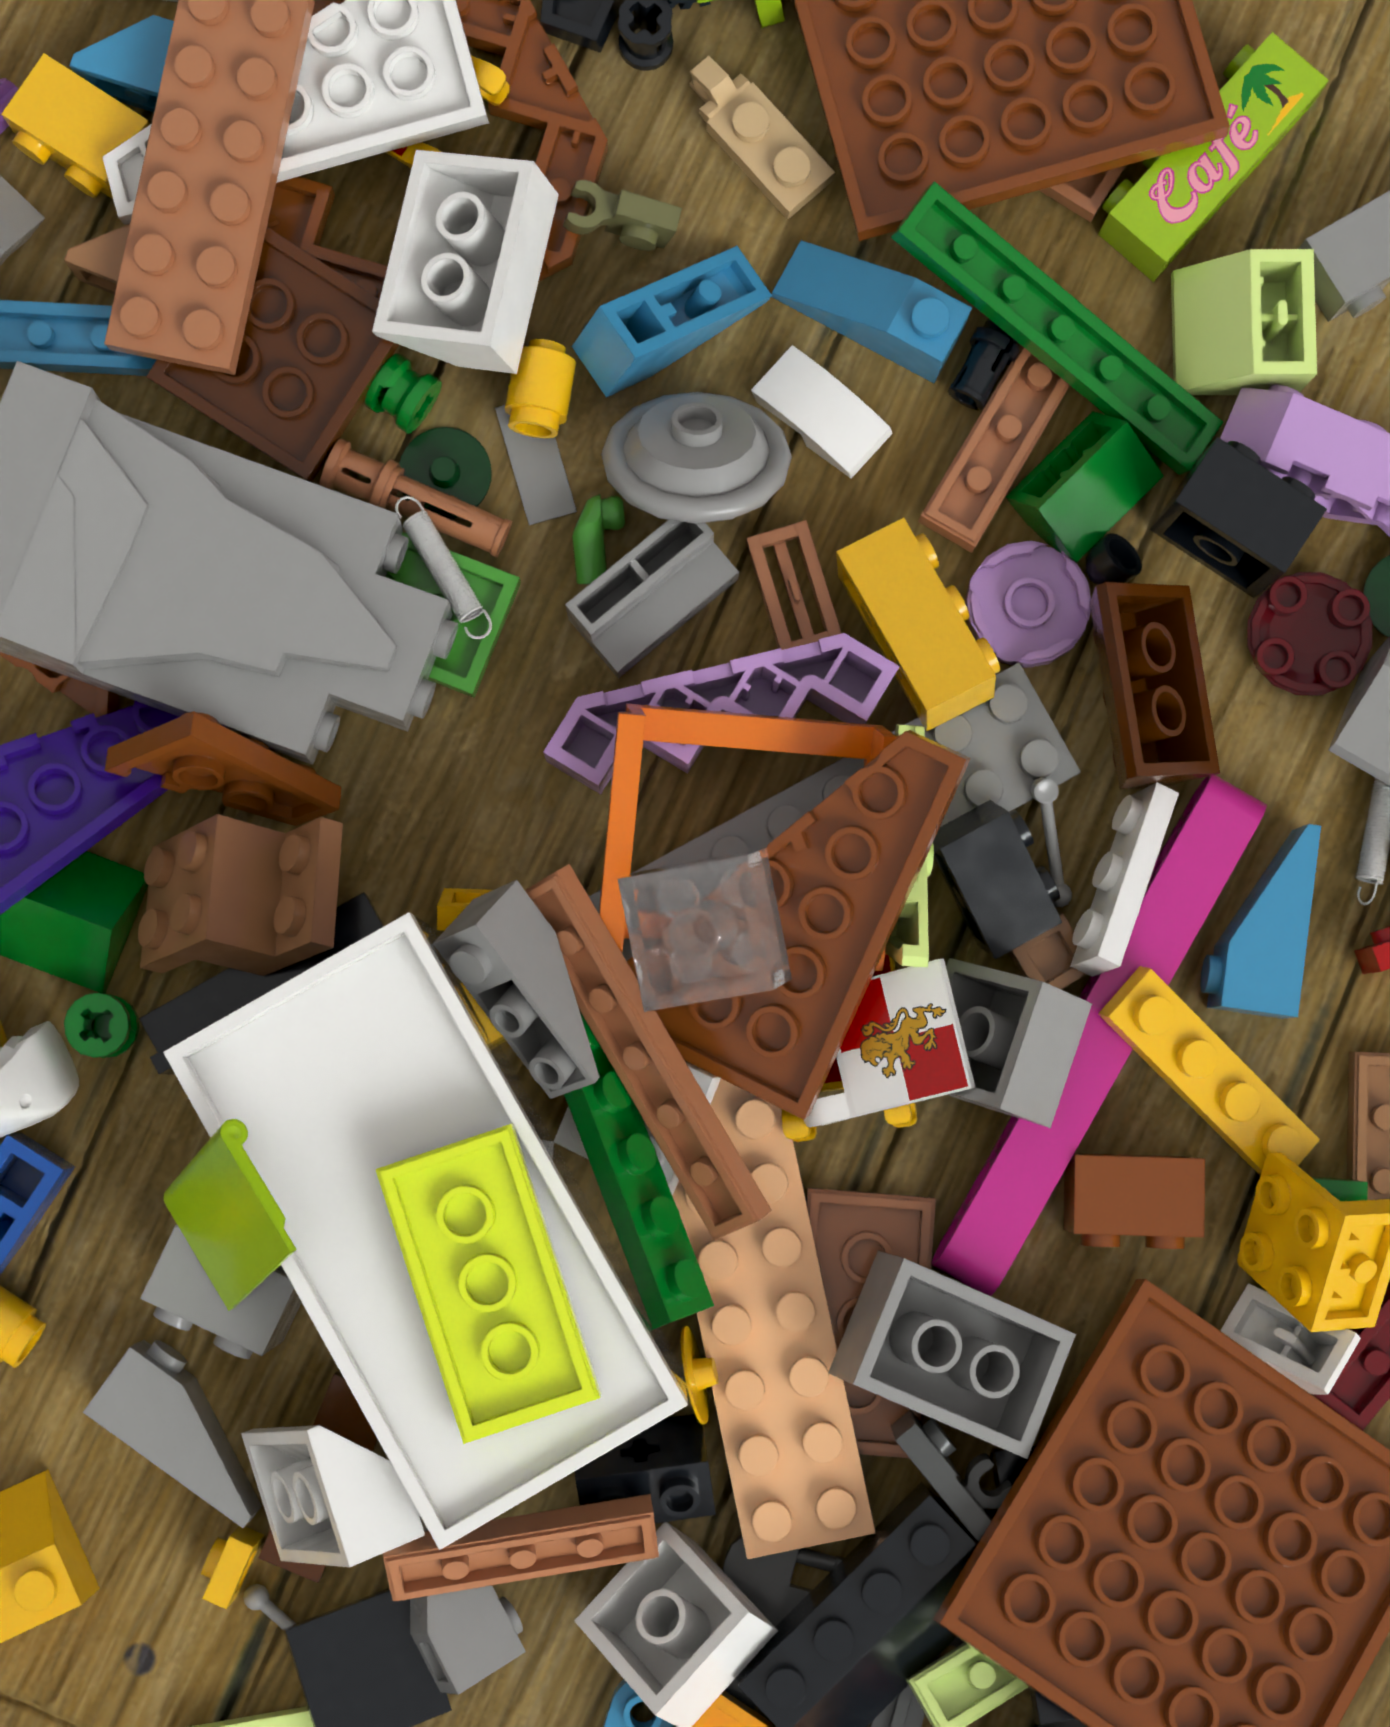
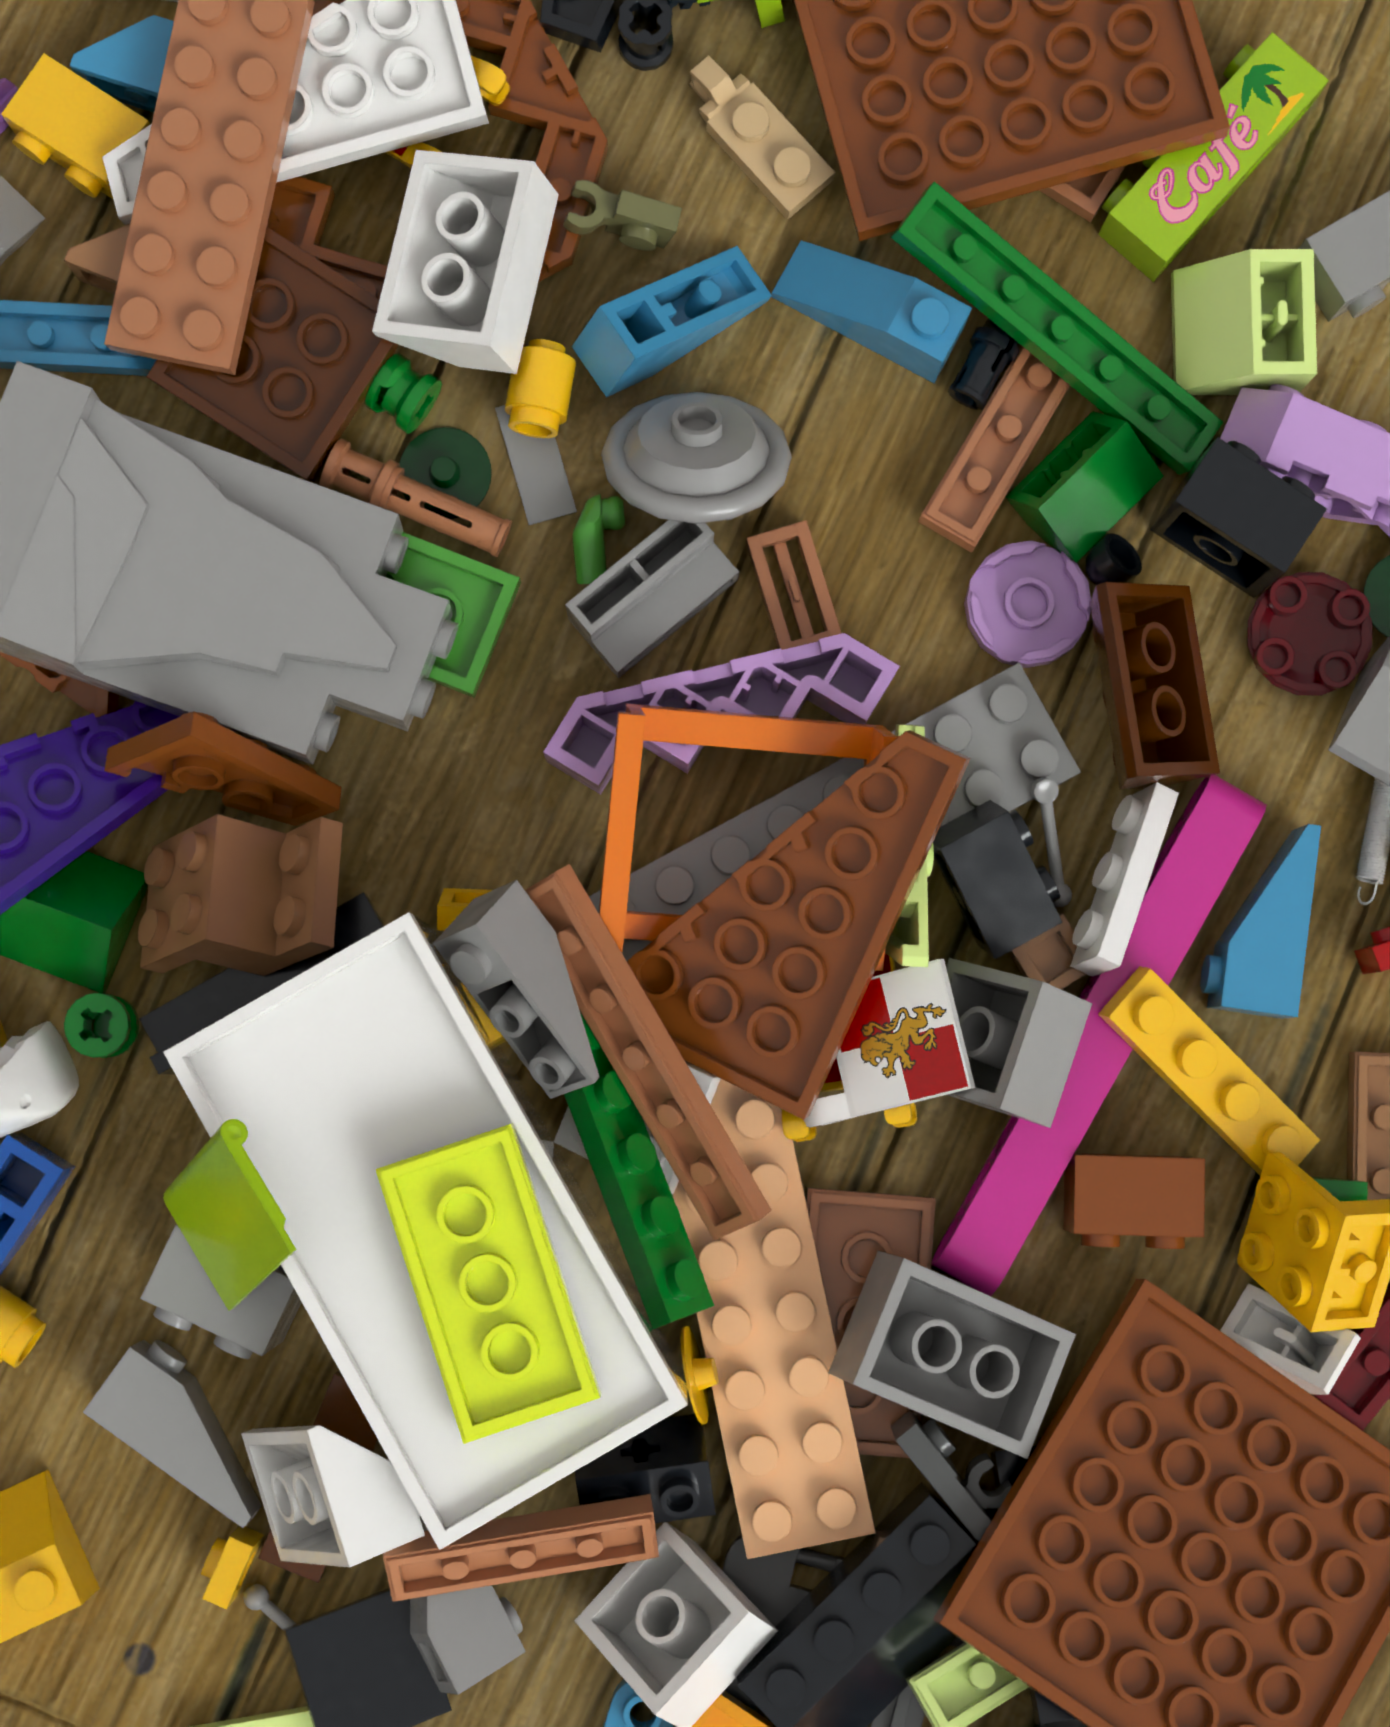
white piece [395,496,492,639] -> none
clear brick [618,848,792,1012] -> none
white slope [751,345,893,479] -> none
yellow brick [836,518,1000,732] -> none

